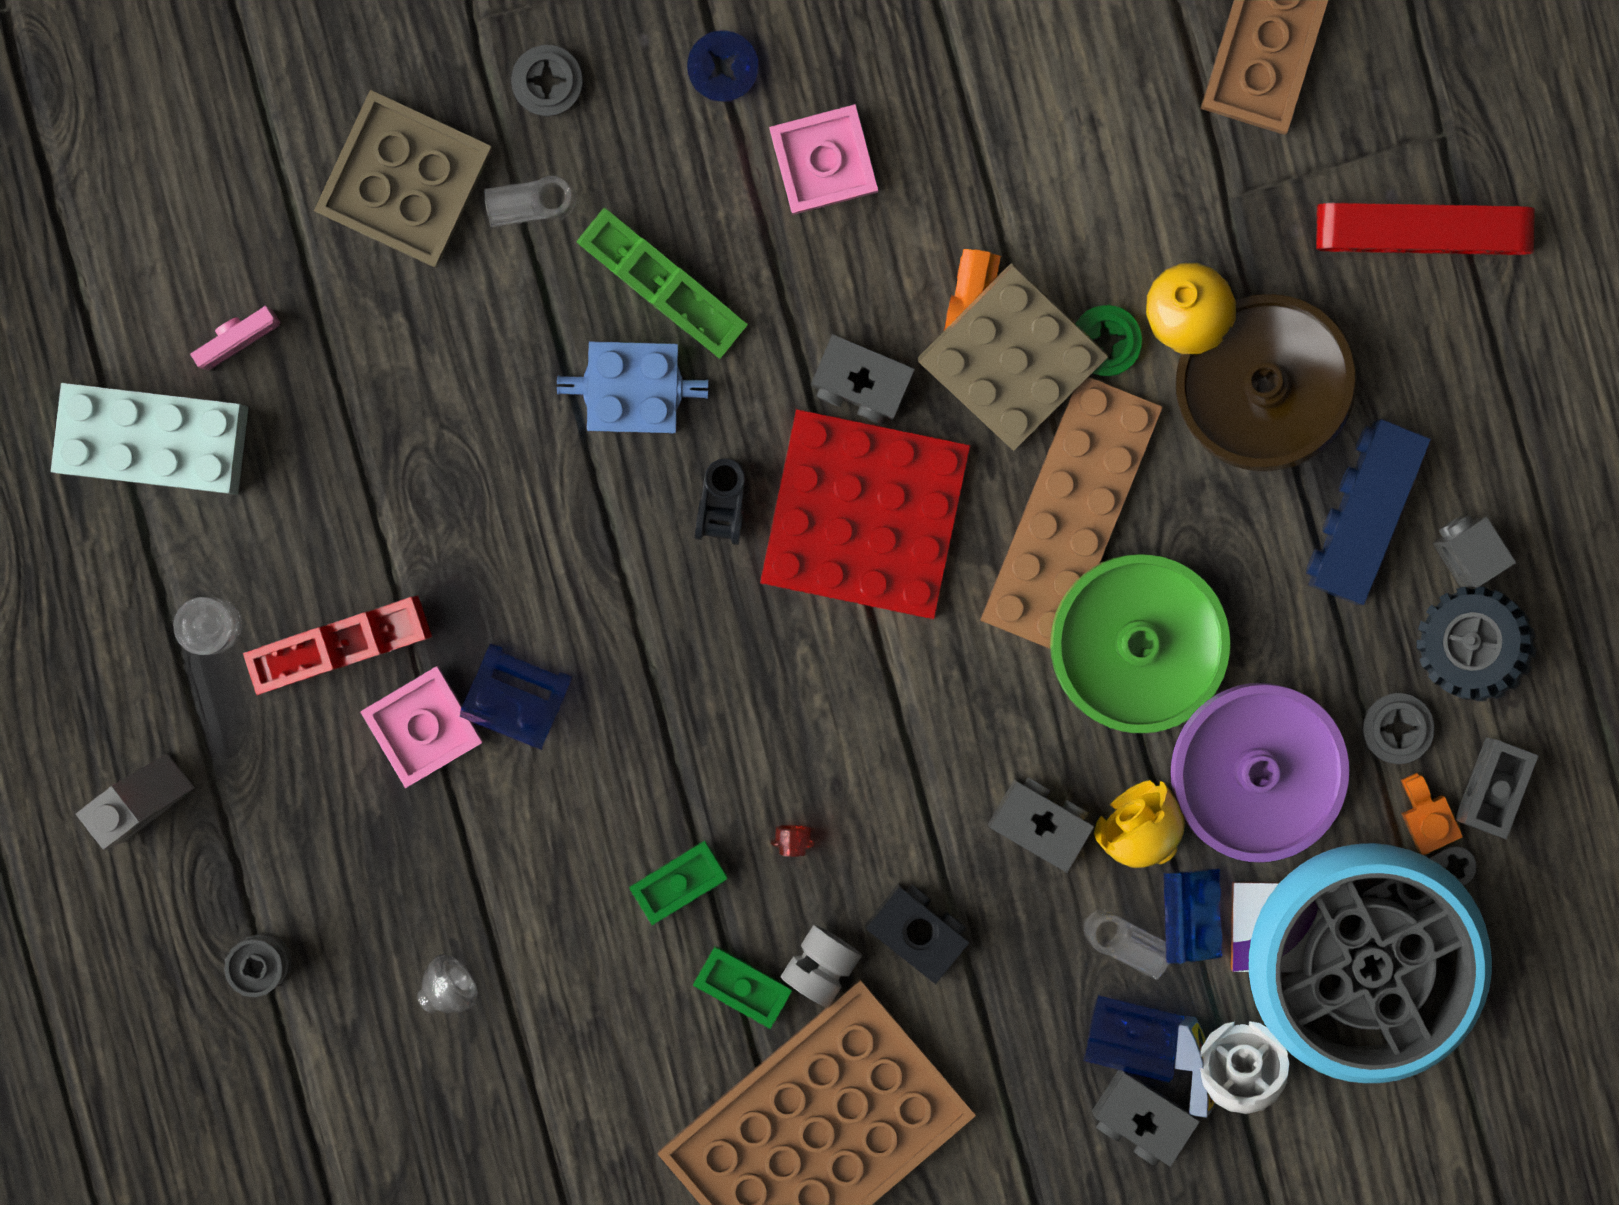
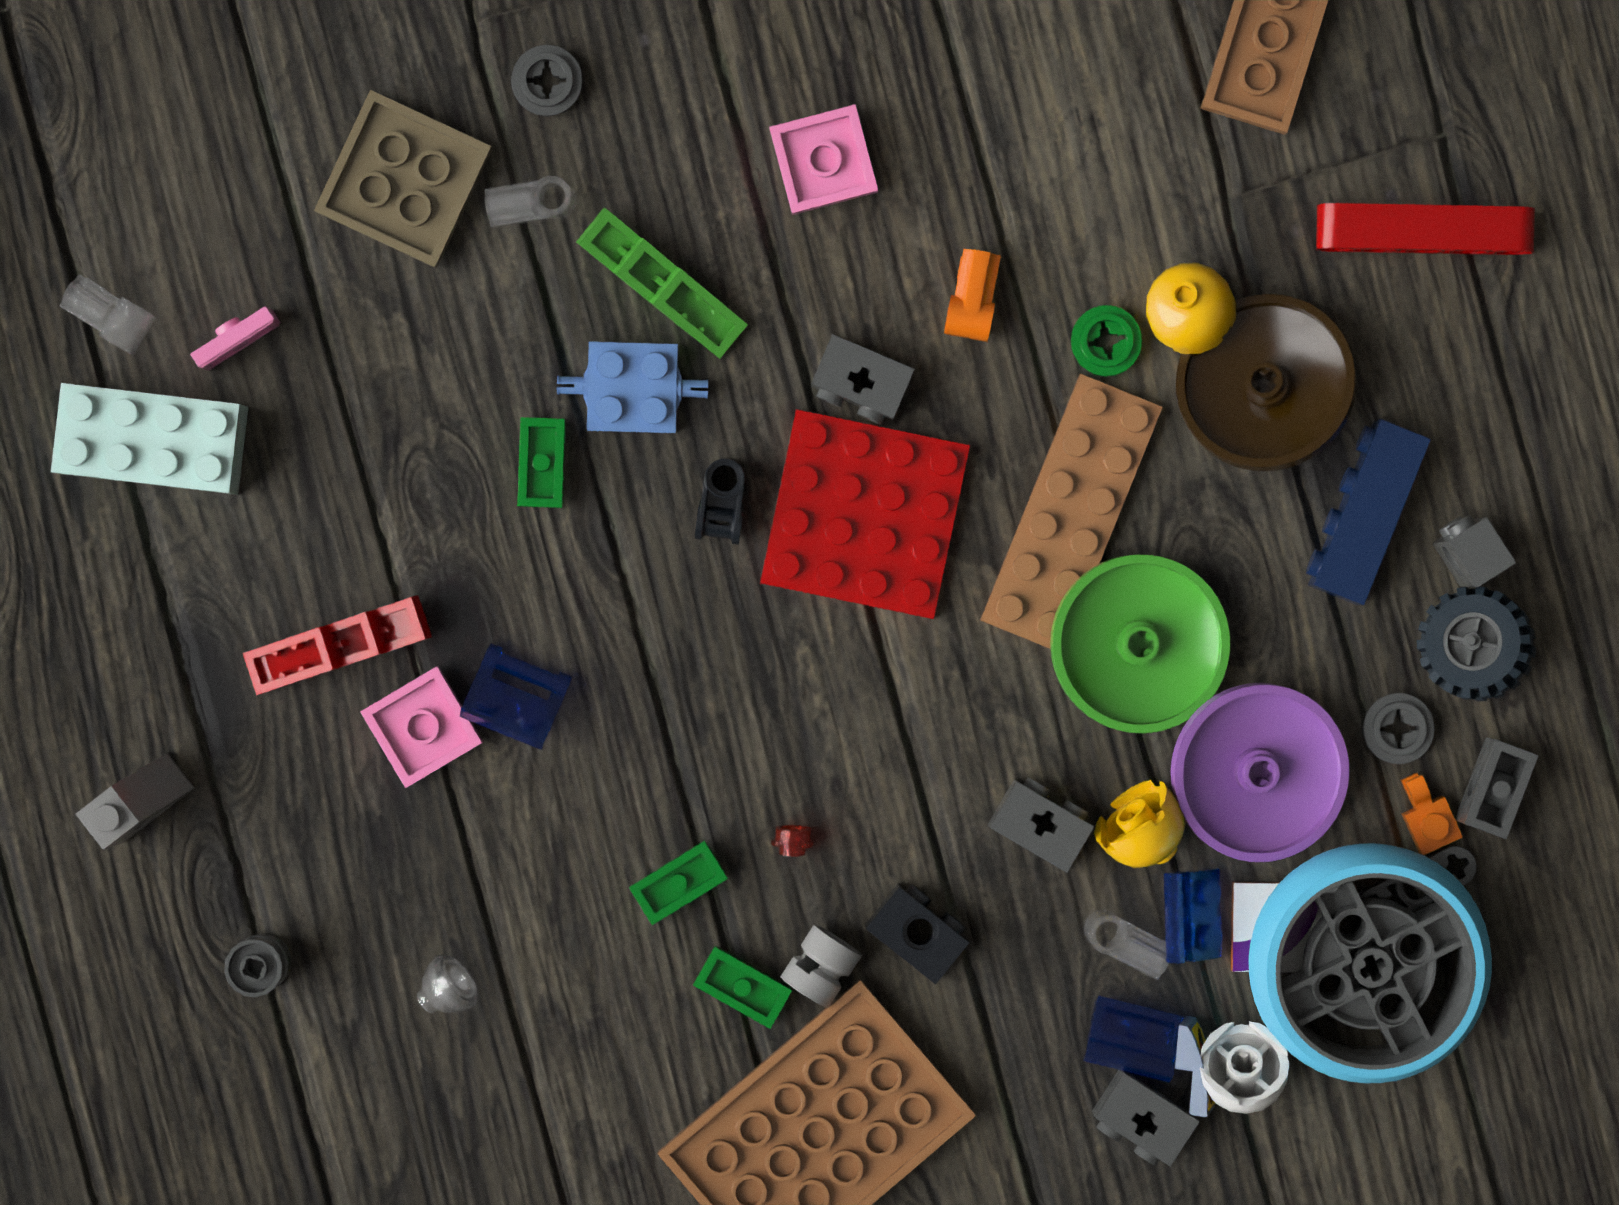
clear wheel [174,597,242,655] -> none
clear blue gear [687,30,758,102] -> none
dark tan plate [918,263,1108,451] -> none
none -> clear piece [59,274,157,355]
none -> green plate [517,417,566,508]

